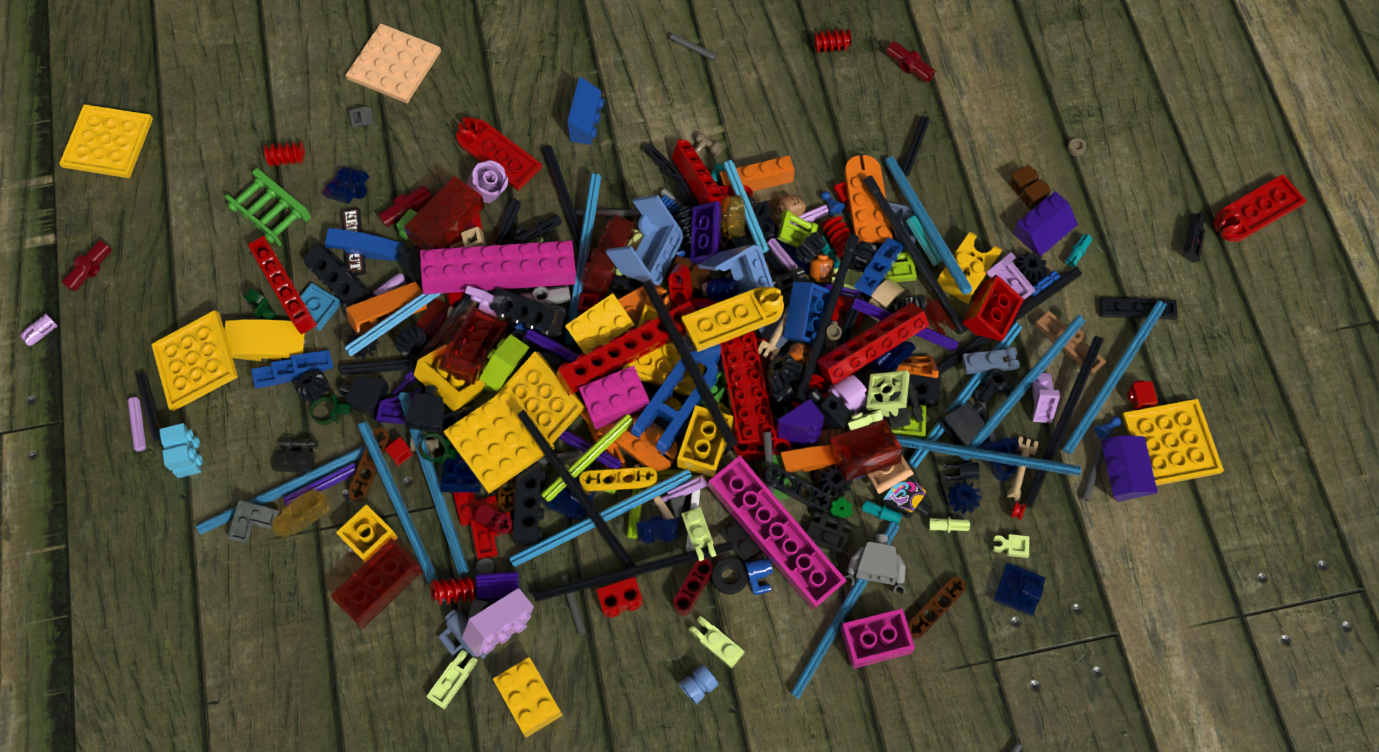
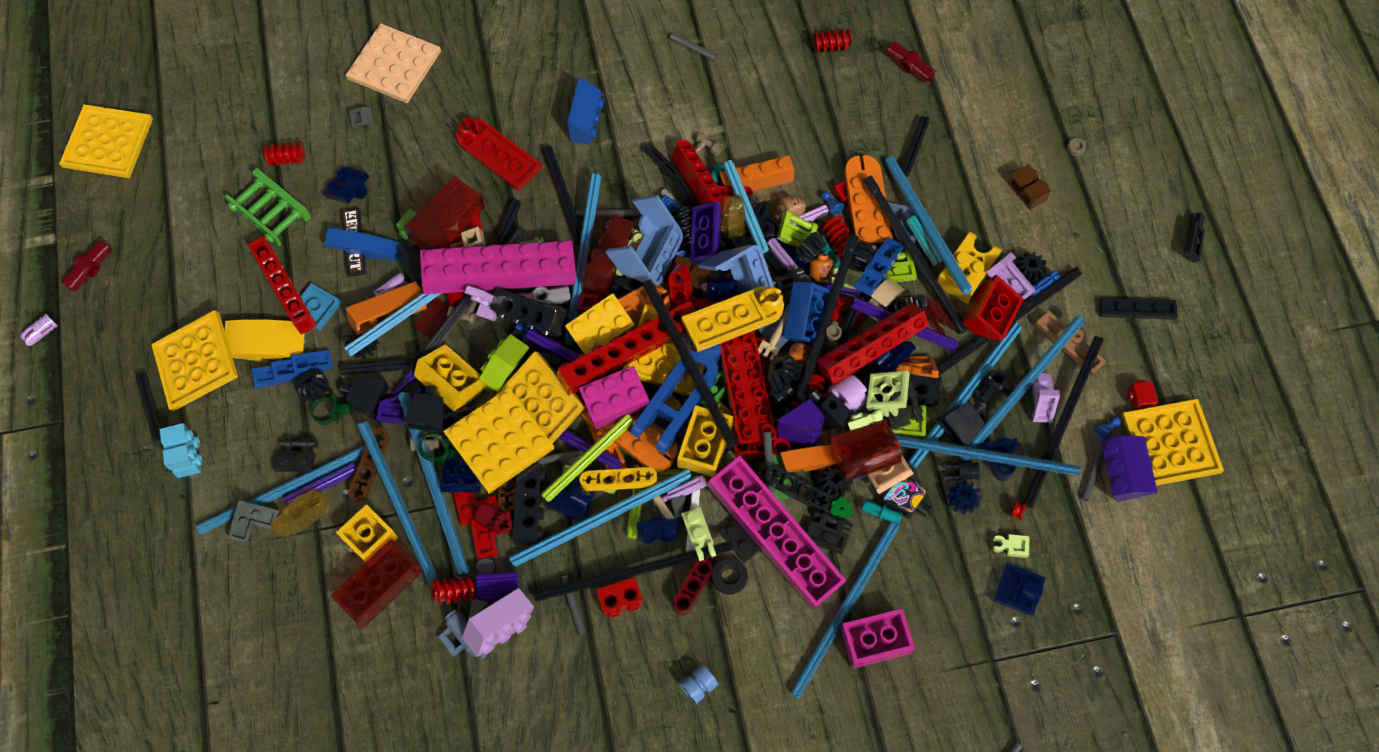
lavender axle [128,397,146,452] -> none
dark green piece [243,288,276,320] -> none
black brick [303,243,373,308] -> none
dark red piece [377,185,432,228] -> none
red plate [385,437,413,466] -> none
black gear [394,324,428,357] -> none
yellowish green hinge [427,650,478,710] -> none
clear red brick [438,307,508,385] -> none
lavender brick [467,161,508,203] -> none
yellow brick [493,657,563,738] -> none
black pin [513,214,562,244] -> none
black axle [517,409,639,578] -> none
yellowish green hinge [689,616,745,669] -> none
blue piece [744,558,773,595] -> none
light grey torso [844,534,906,595] -> none
reddish brown beam [908,577,966,640] -> none
yellowish green axle [929,517,970,533] -> none
sand blue plate [962,348,1020,374] -> none
tan hinge [1007,436,1039,501] -> none
dark purple slope [1013,191,1078,256] -> none
dark azure axle [1062,301,1167,455] -> none
teal axle [1065,234,1093,268] -> none
red plate [1213,174,1307,242] -> none

